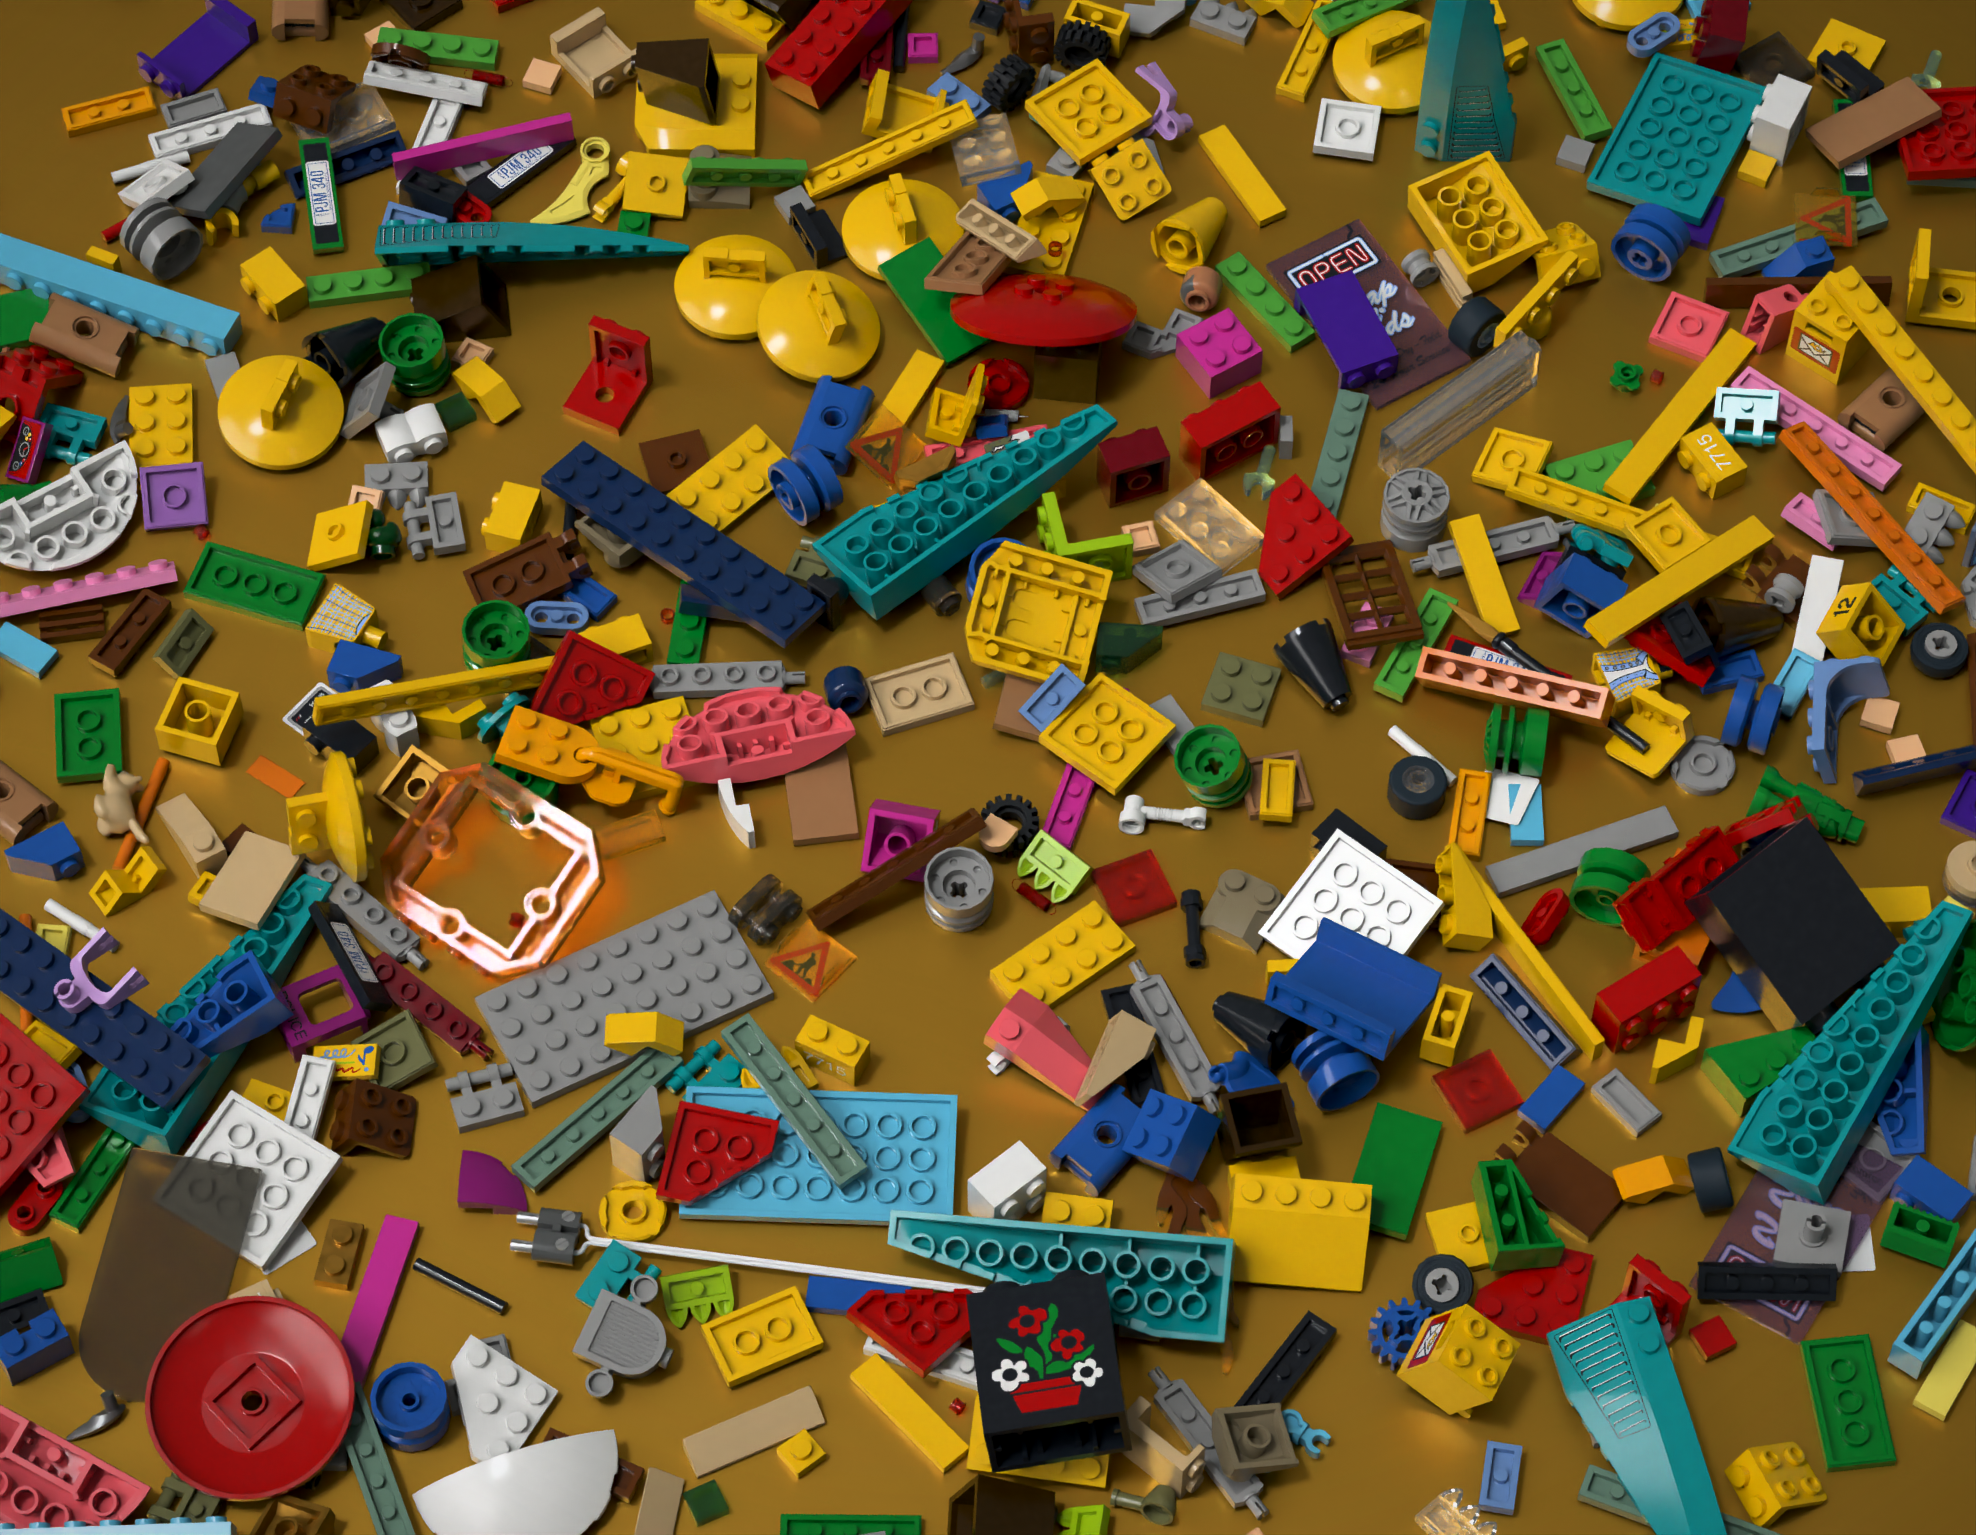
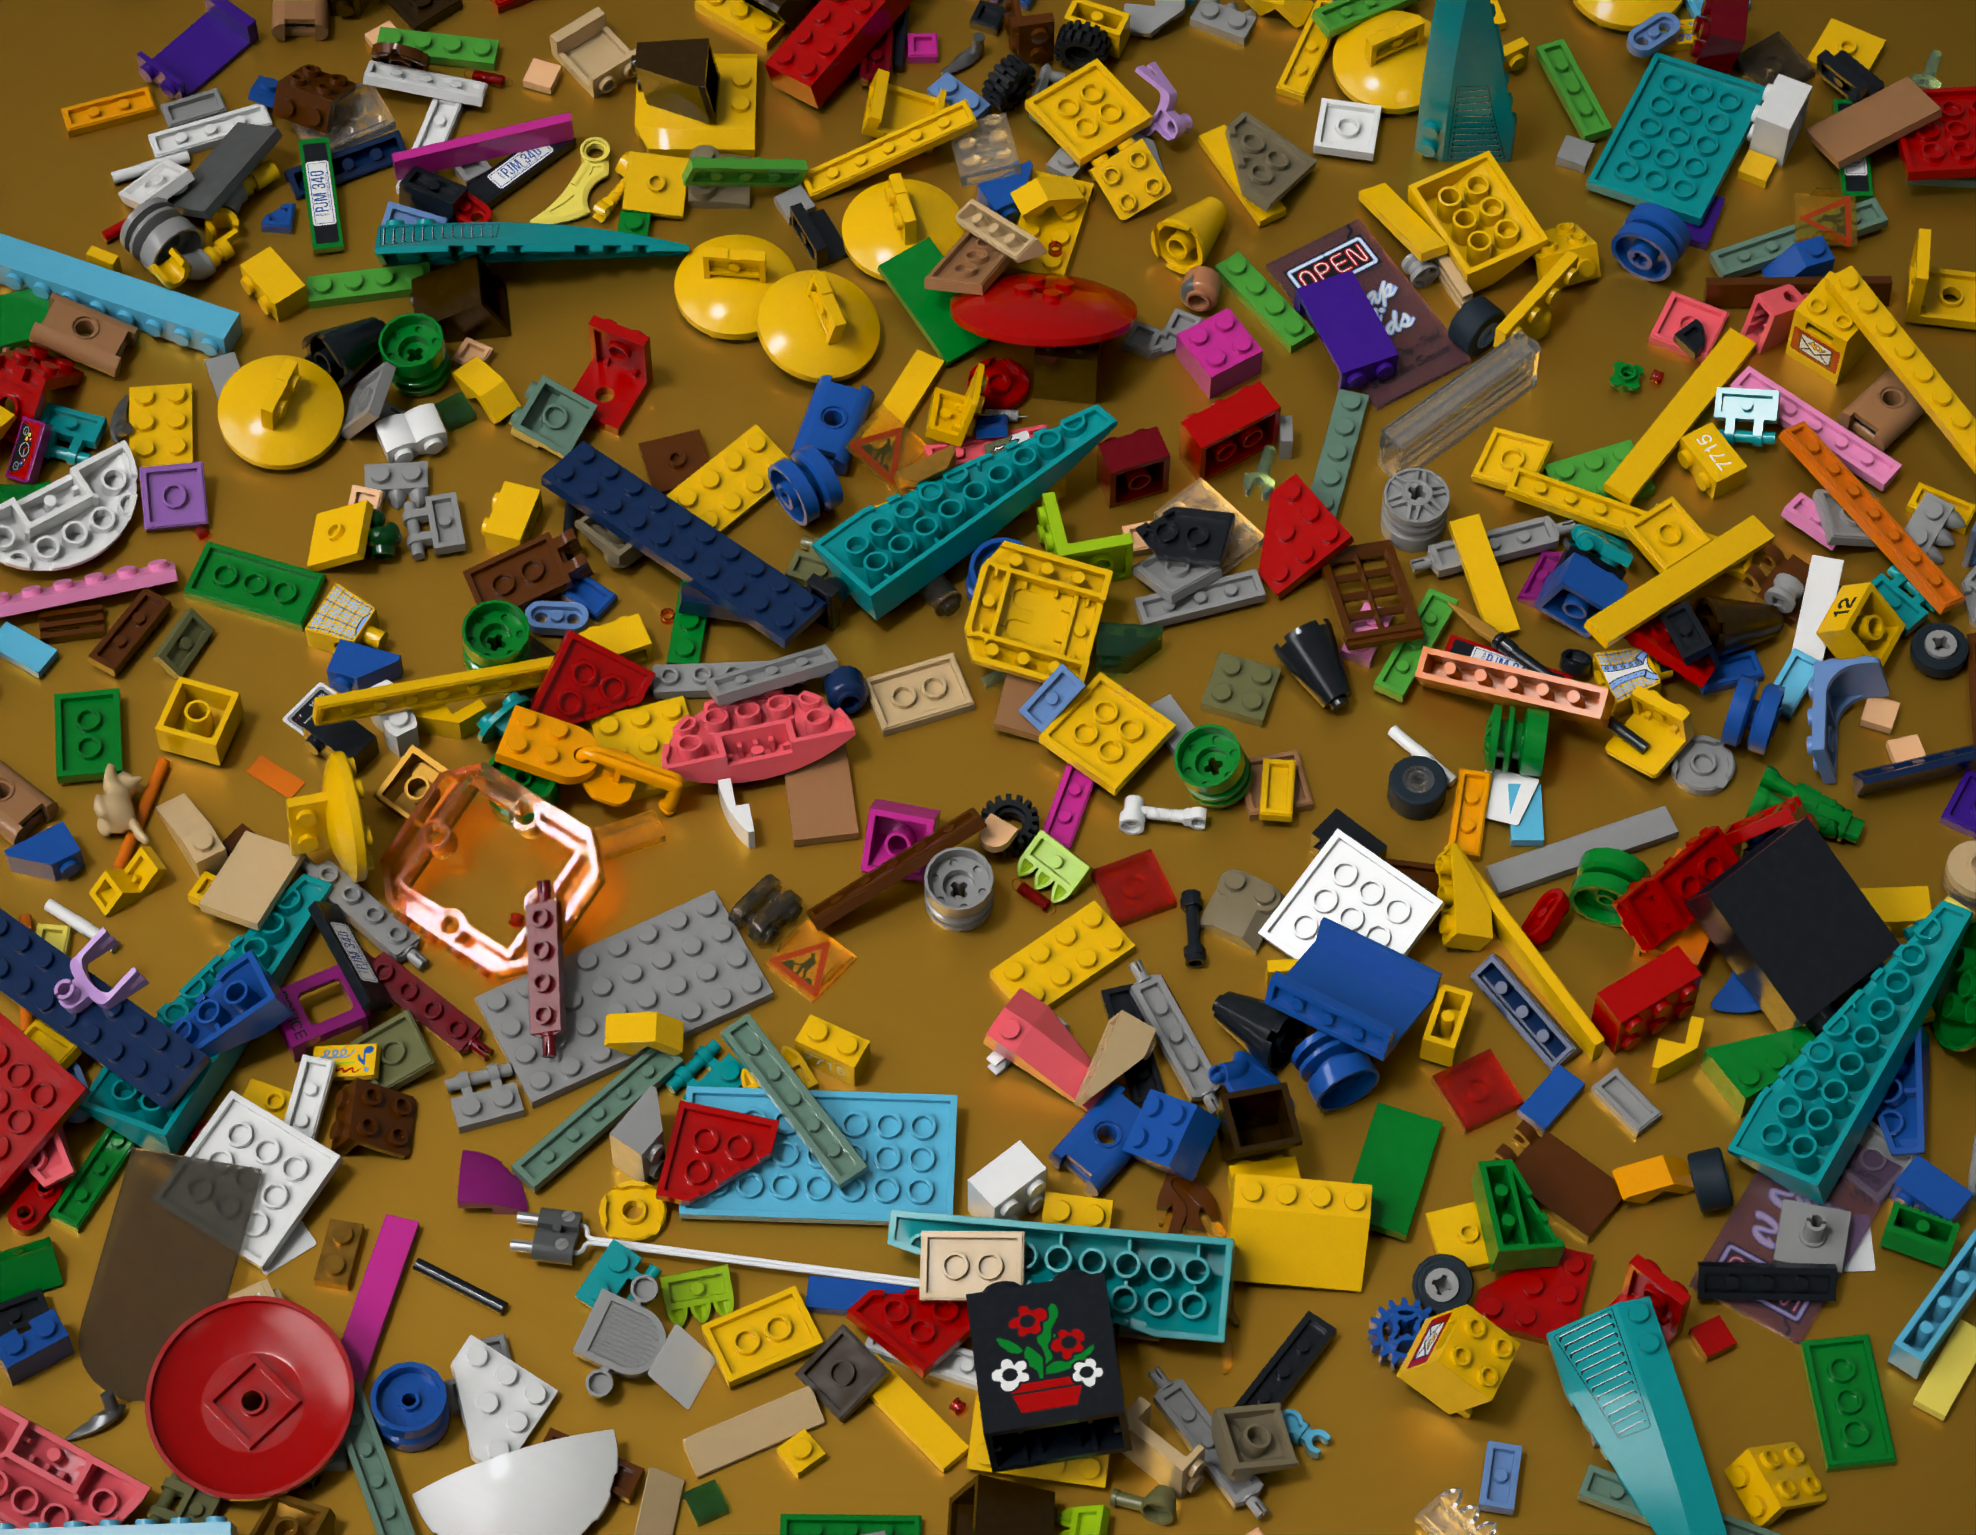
none -> yellow piece [148,228,240,289]
none -> sand green plate [509,375,598,458]
none -> plate [526,880,566,1058]
none -> white sticker [648,1324,716,1409]
none -> light grey plate [706,644,839,706]
none -> dark brown tile [795,1324,892,1423]
none -> tan tile [919,1231,1026,1302]
none -> black tile [1135,506,1235,567]
none -> dark tan plate [1225,110,1317,212]
none -> yellow tile [1359,183,1448,262]
none -> black tile [1559,649,1593,676]
none -> black tile [1673,319,1705,360]

